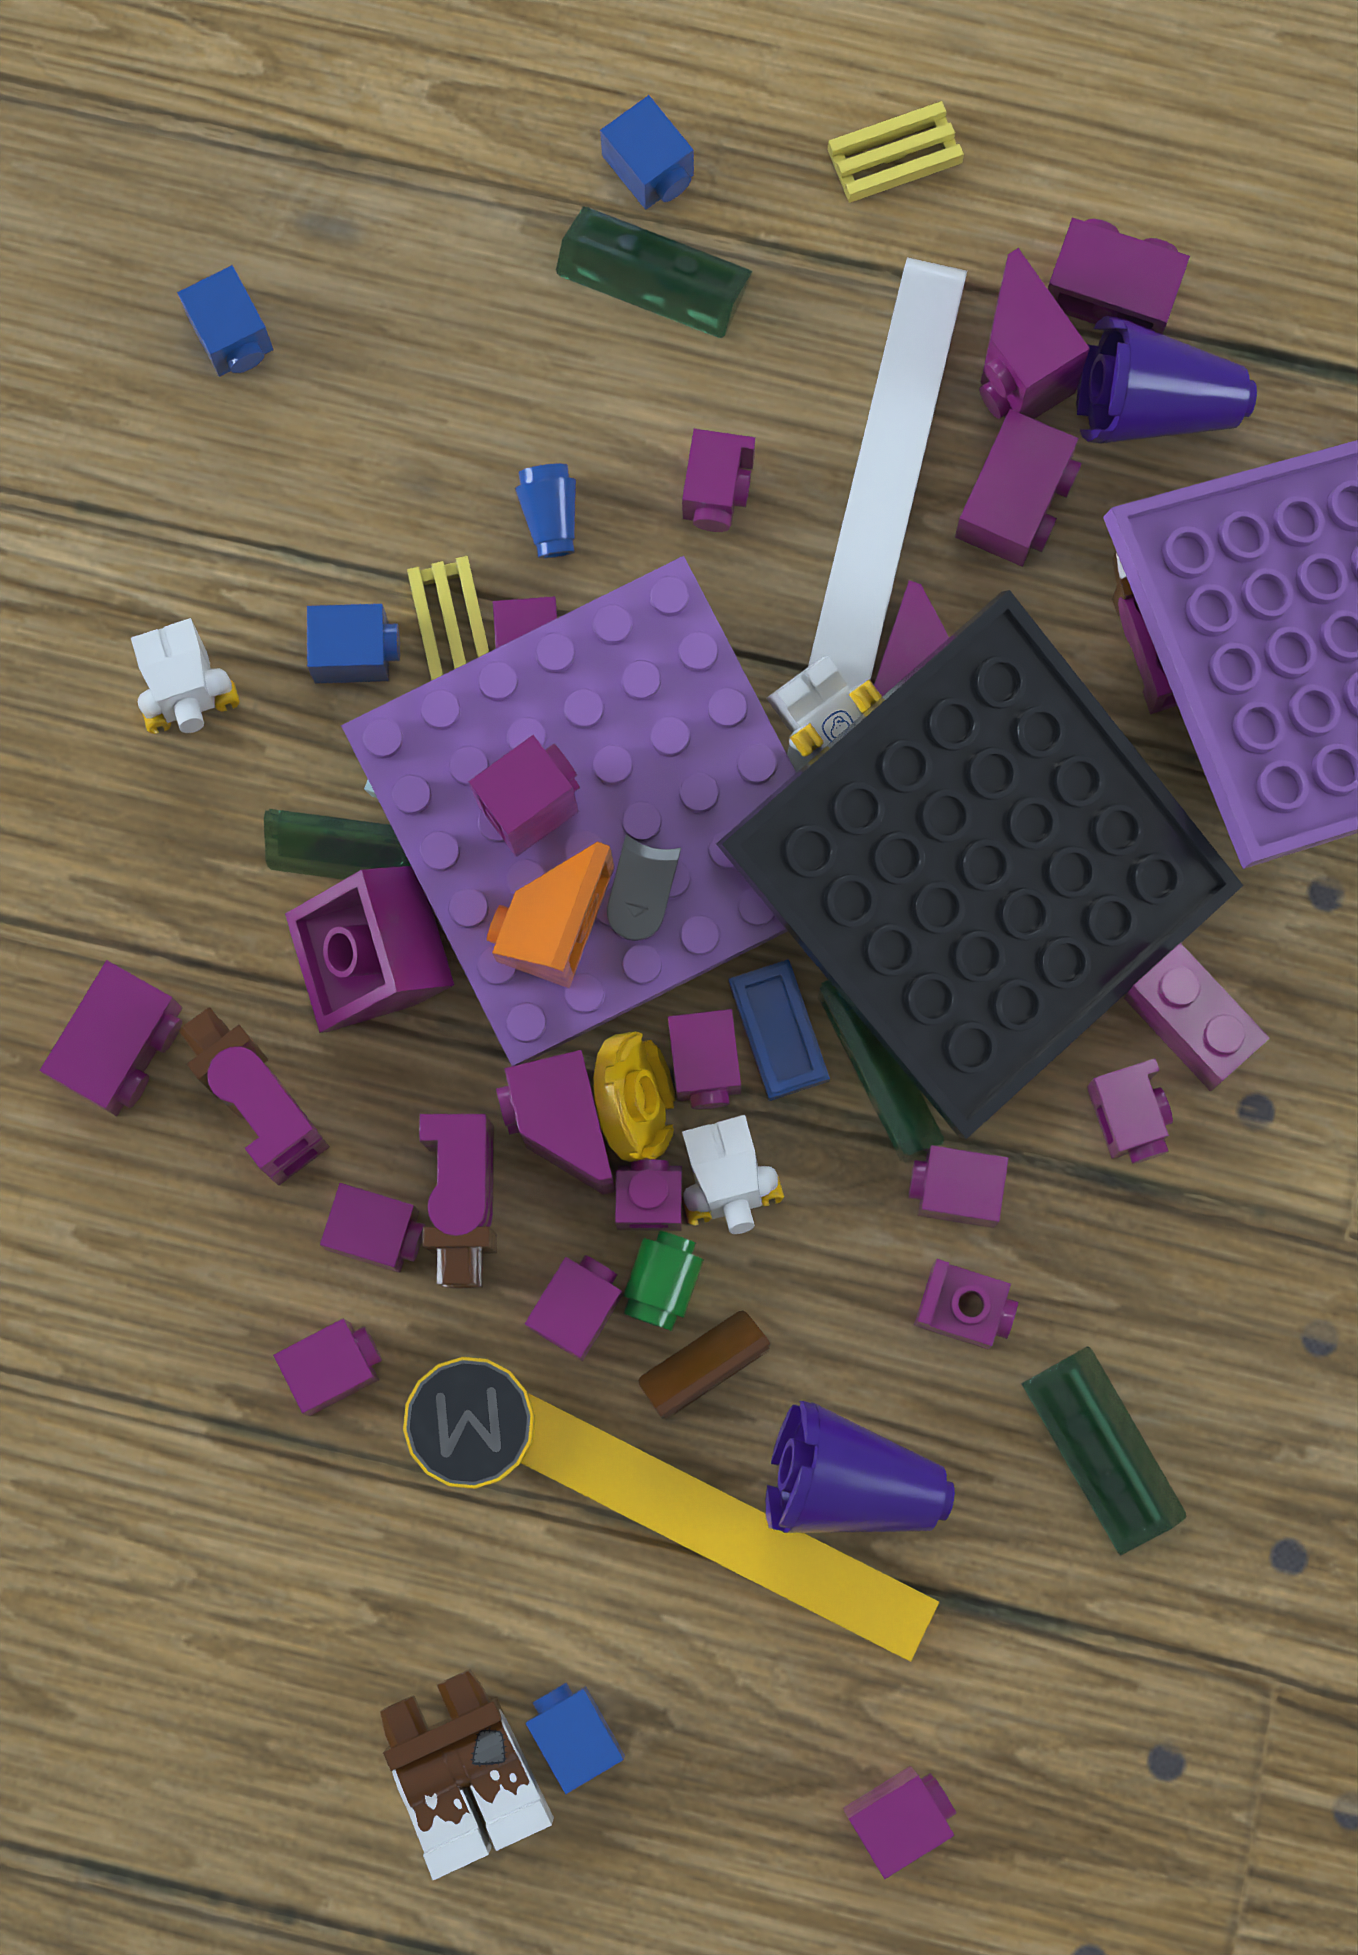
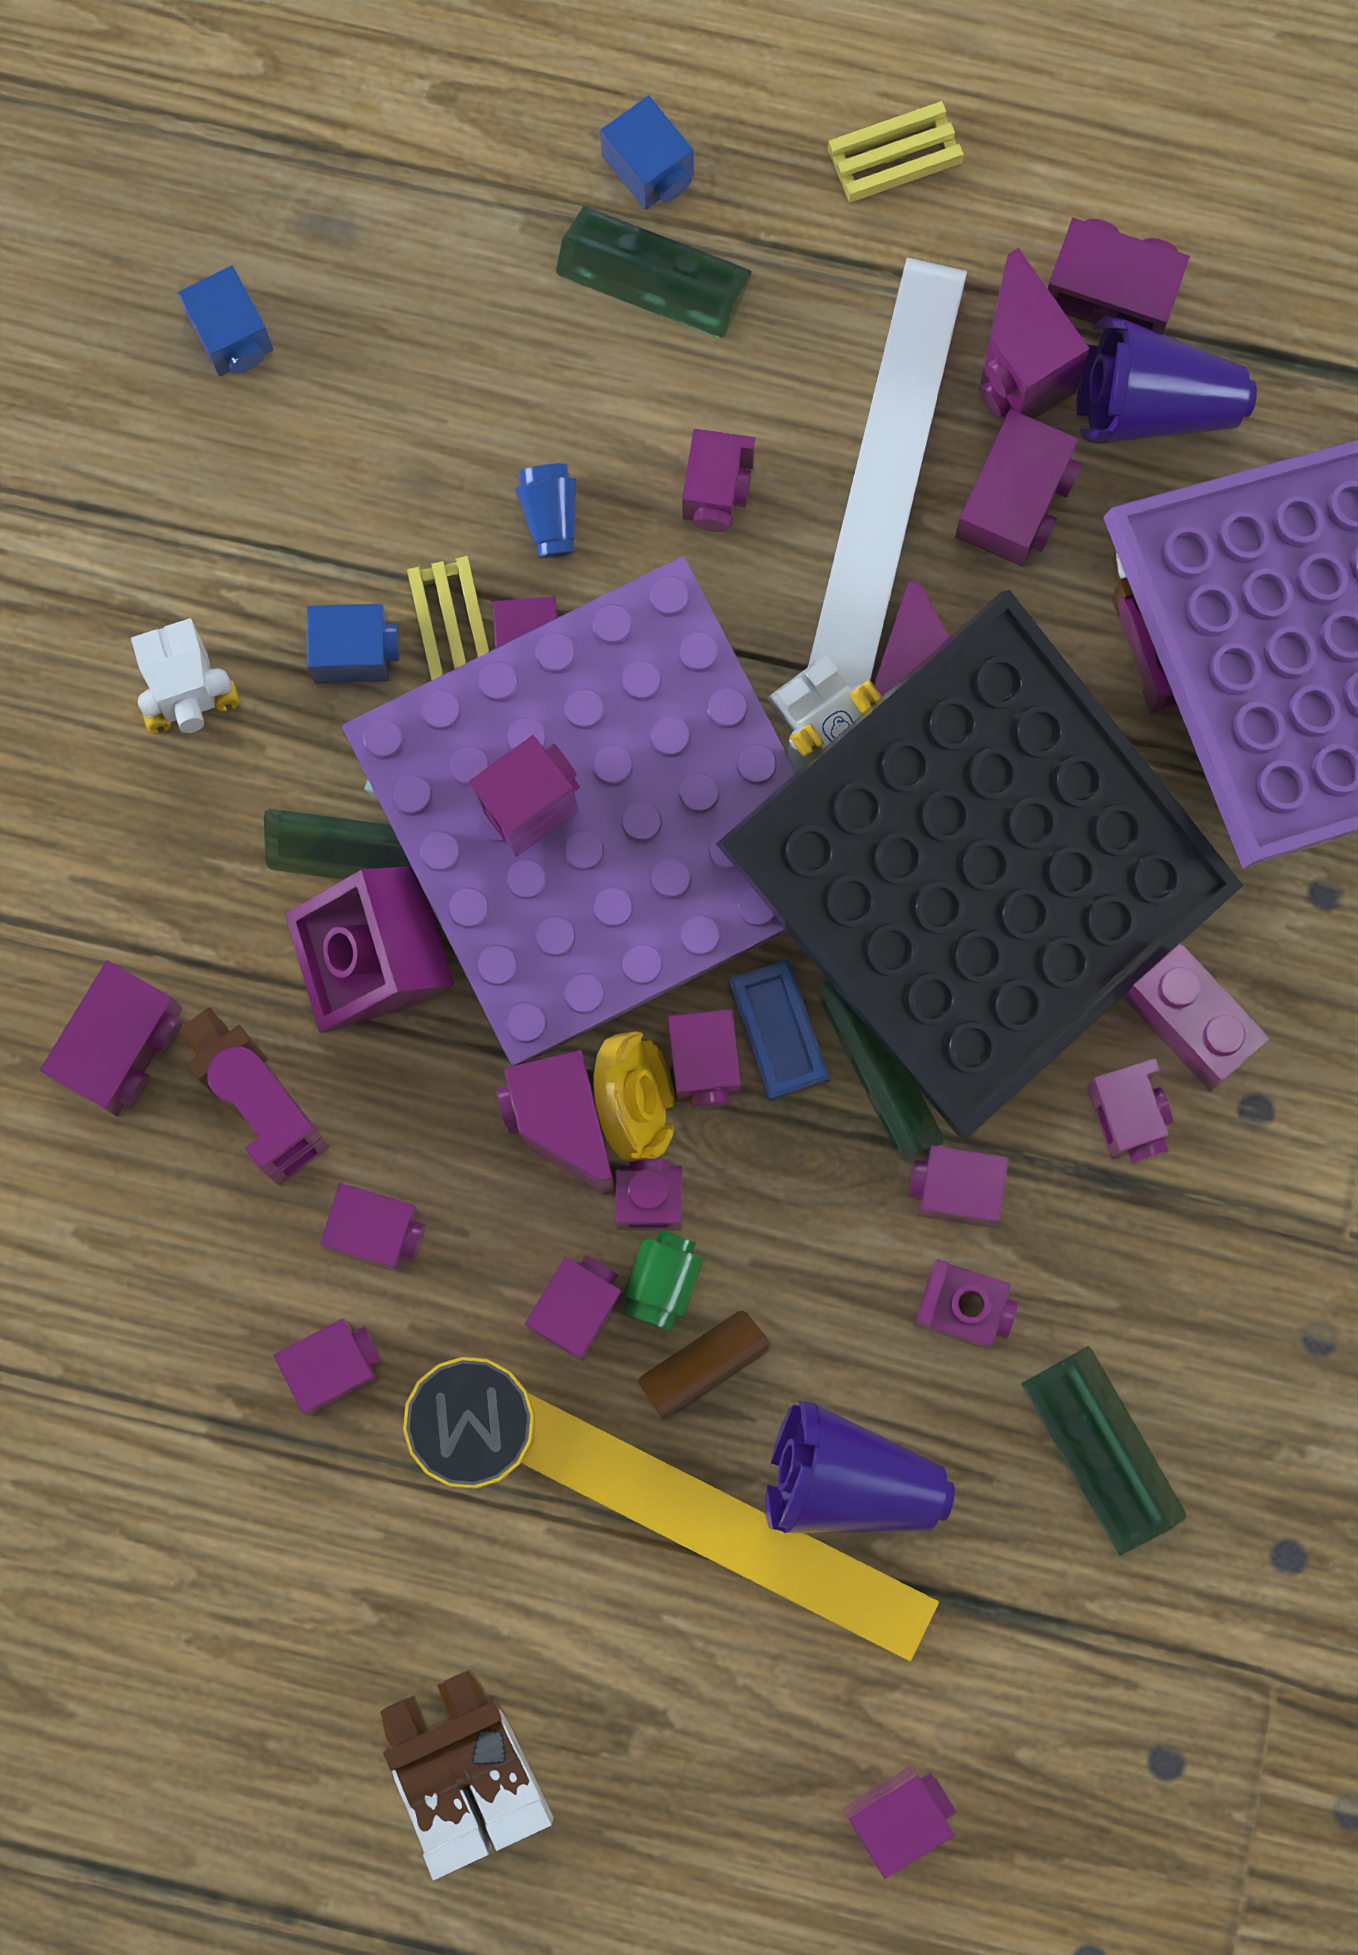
magenta hips [419,1114,497,1288] -> none
orange slope [487,841,615,989] -> none
blue brick [526,1682,625,1795] -> none
dark grey piece [607,834,681,941] -> none
white piece [682,1115,784,1234] -> none

